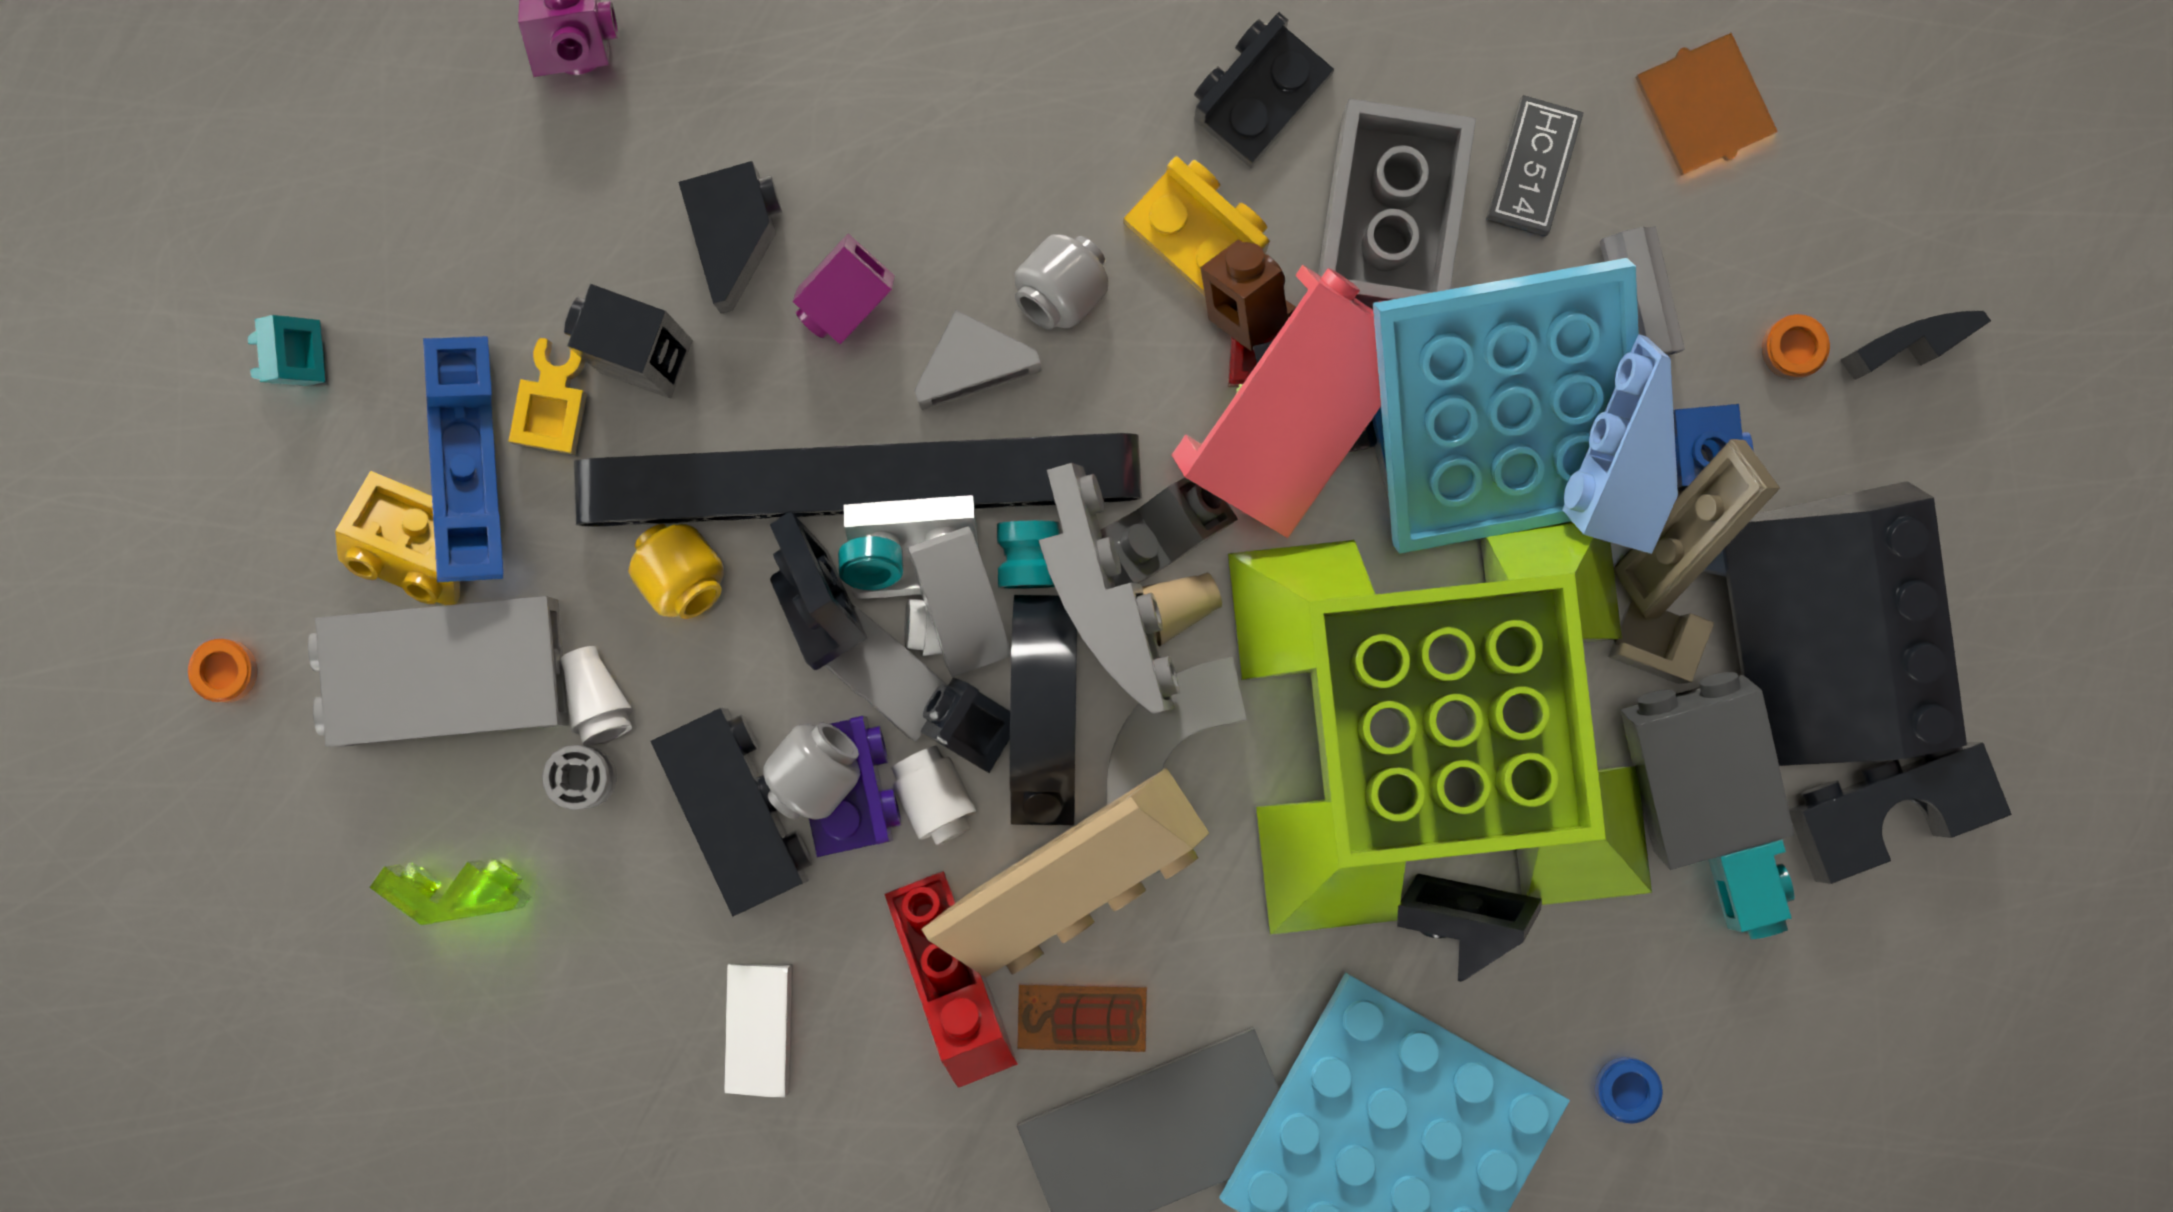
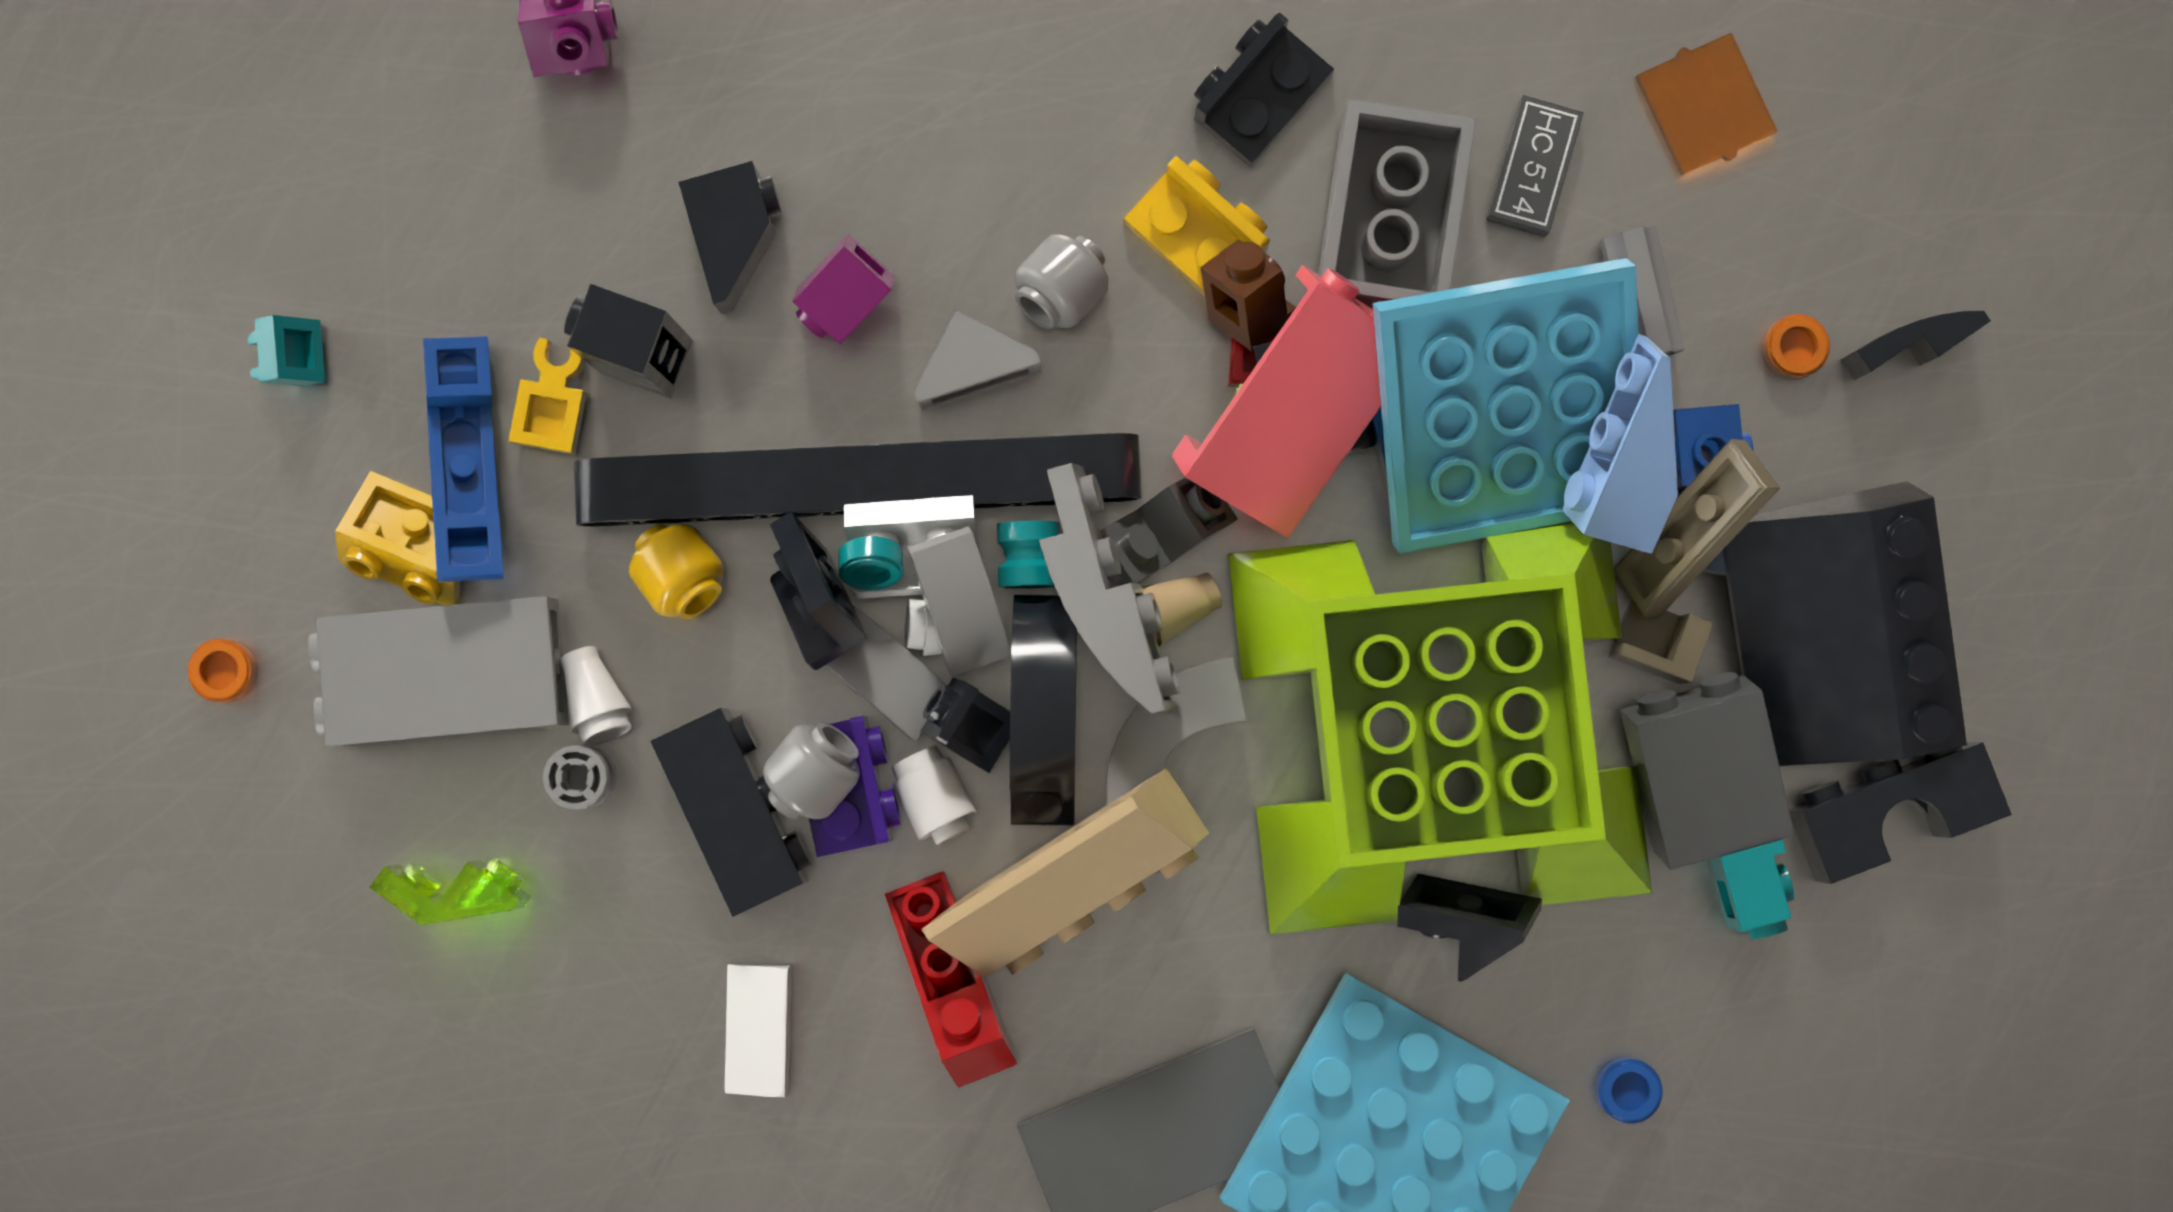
clear orange tile [1017,983,1147,1052] -> none

